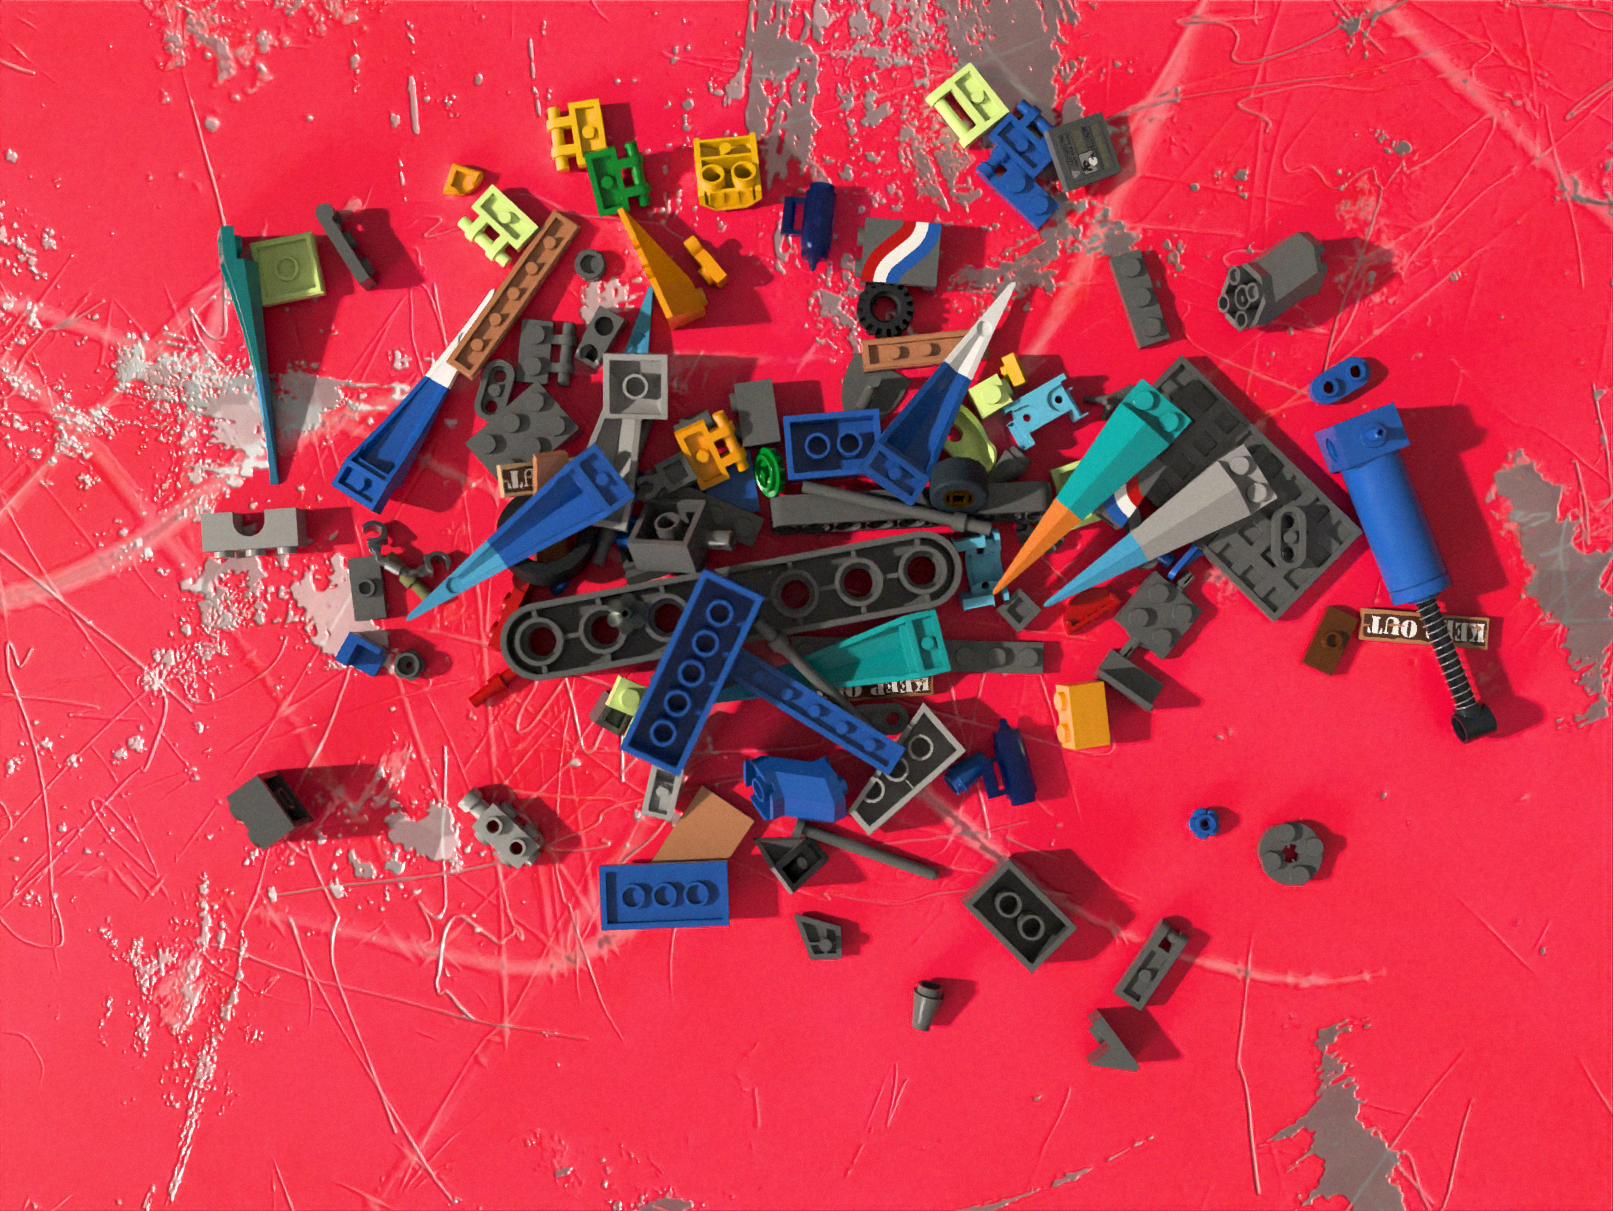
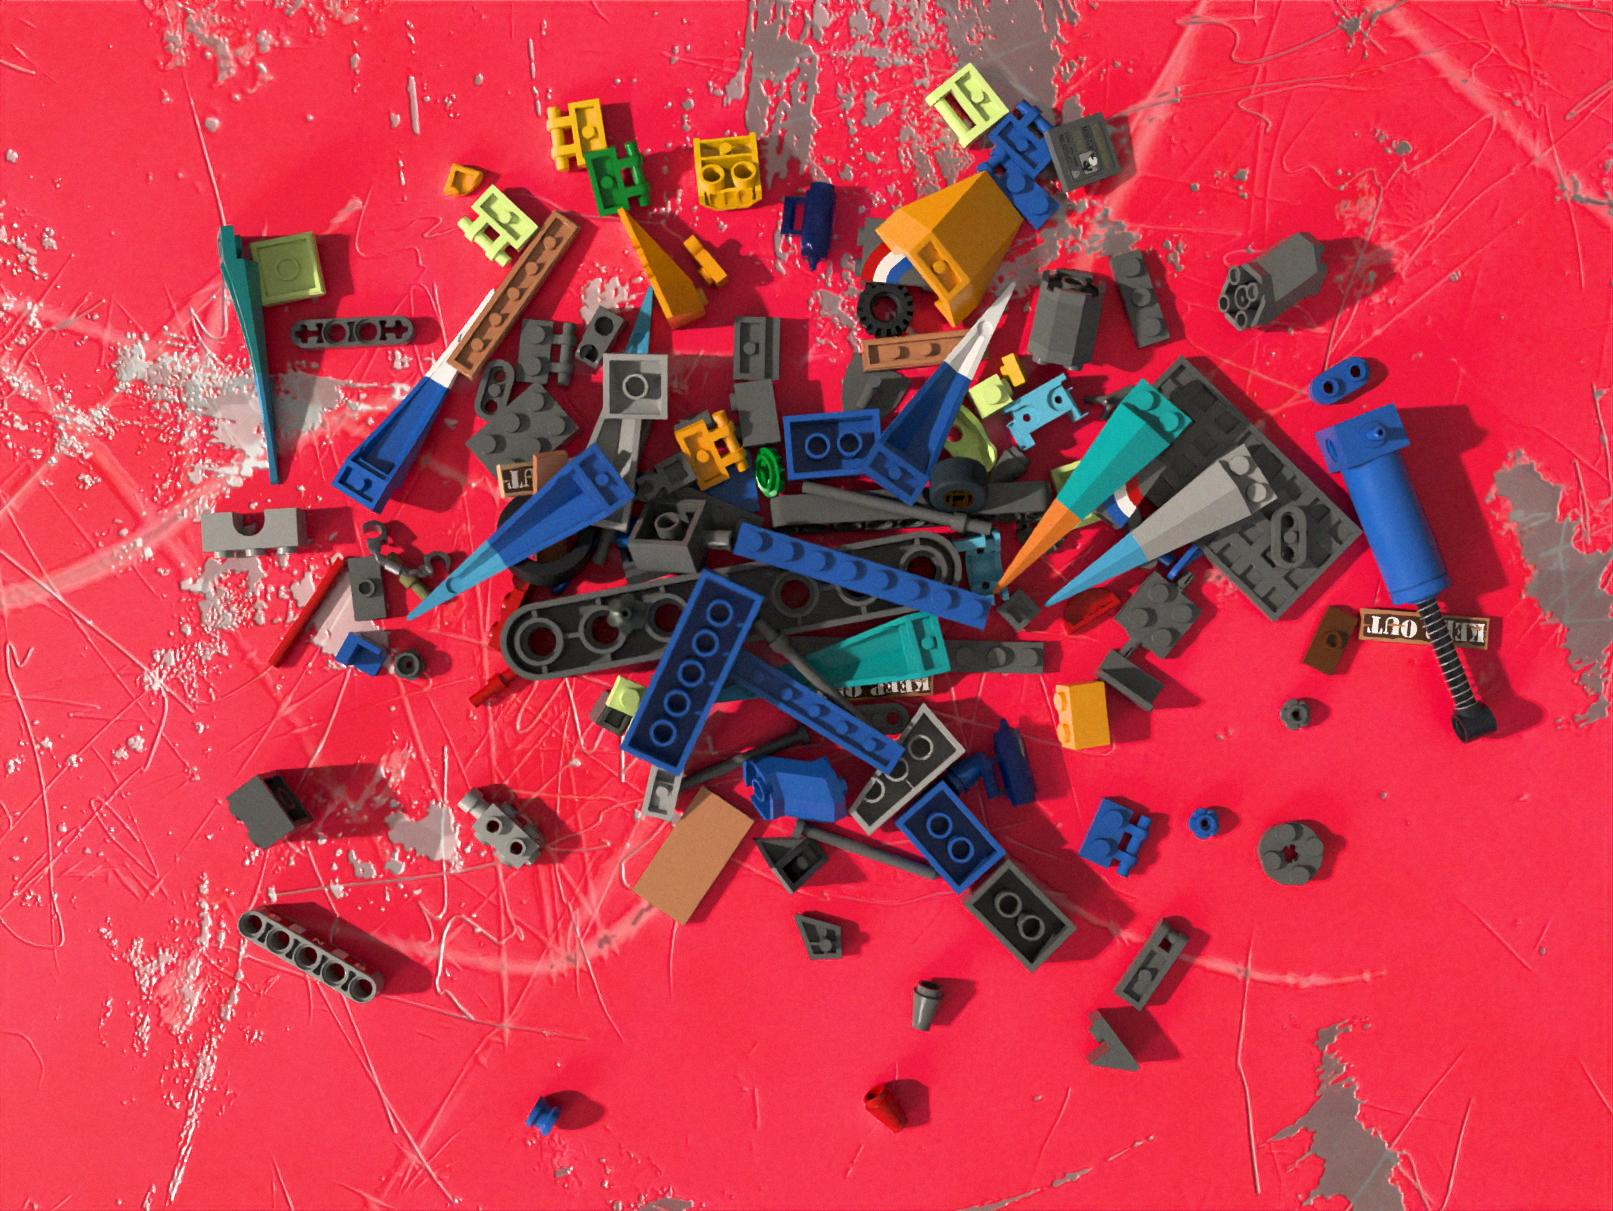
dark grey plate [315,203,377,291] -> none
dark grey tile [574,249,607,282] -> none
blue plate [599,860,730,931] -> none
none -> light grey beam [237,905,384,1004]
none -> red bar [268,556,348,668]
none -> dark grey beam [290,315,417,351]
none -> blue wheel [525,1096,563,1137]
none -> dark grey bar [679,723,812,793]
none -> dark grey plate [733,316,780,382]
none -> blue plate [733,522,993,630]
none -> red cone [864,1084,908,1133]
none -> light orange wedge [875,170,1024,328]
none -> blue brick [893,777,1007,896]
none -> dark grey brick [1027,268,1106,371]
none -> blue plate [1077,797,1153,878]
none -> dark grey plate [1279,699,1311,730]

